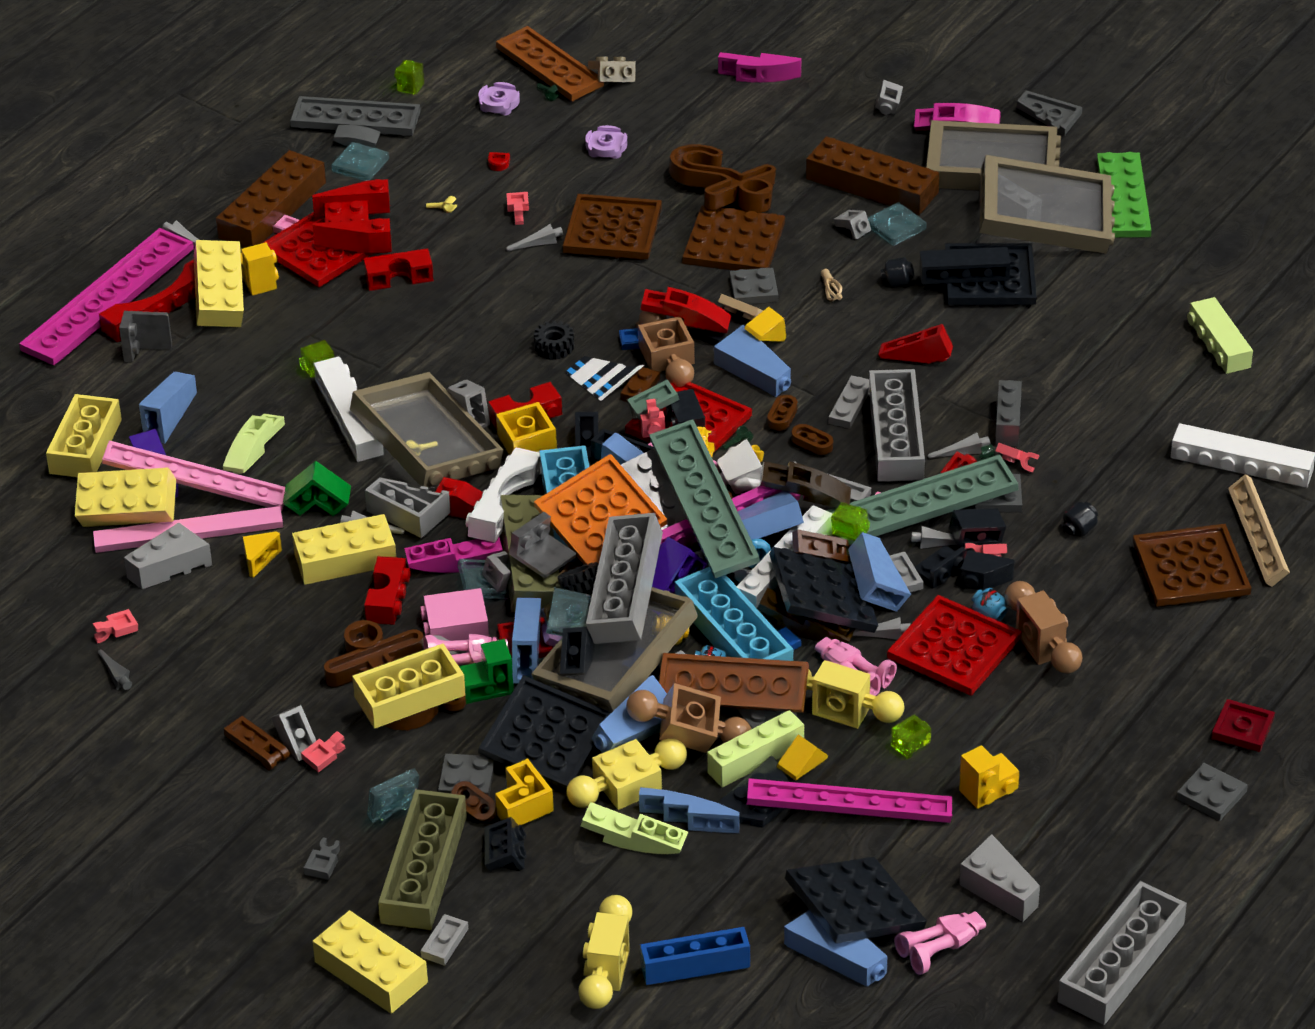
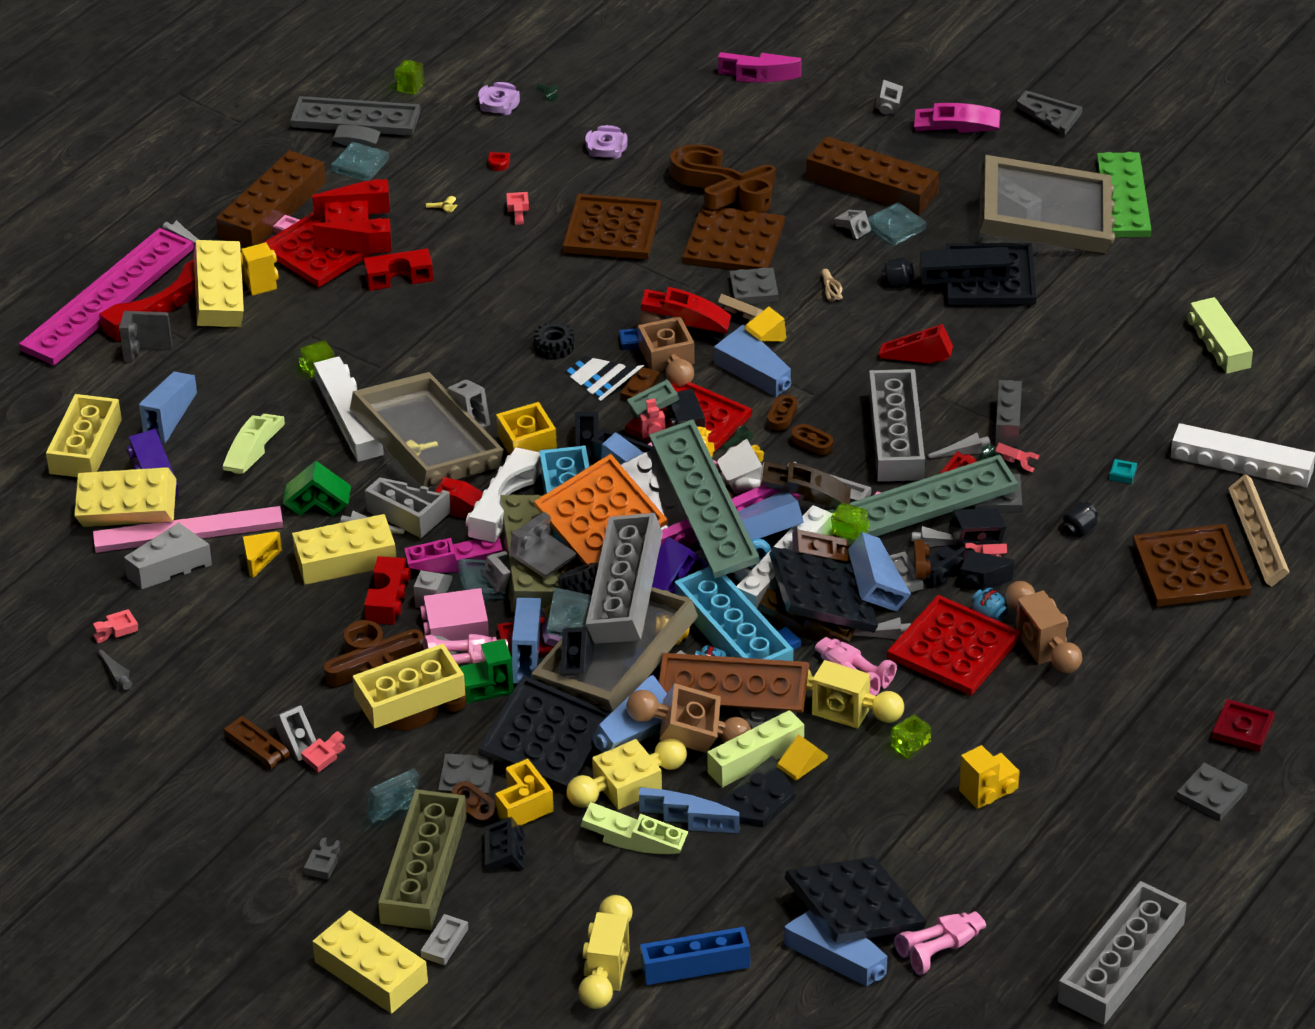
bright pink tile [102,441,285,511] -> none
red arch [488,382,562,429] -> none
dark orange plate [496,26,604,101] -> none
light grey piece [506,224,563,251] -> none
dark tan bracket [588,57,636,82] -> none
dark pink plate [747,778,952,823] -> none
light grey plate [829,375,869,429] -> none
window [926,120,1061,194] -> none
light grey wedge [960,834,1040,922] -> none
none -> light grey slope [414,570,452,608]
none -> reddish brown plate [914,539,930,580]
none -> teal tile [1109,459,1137,484]

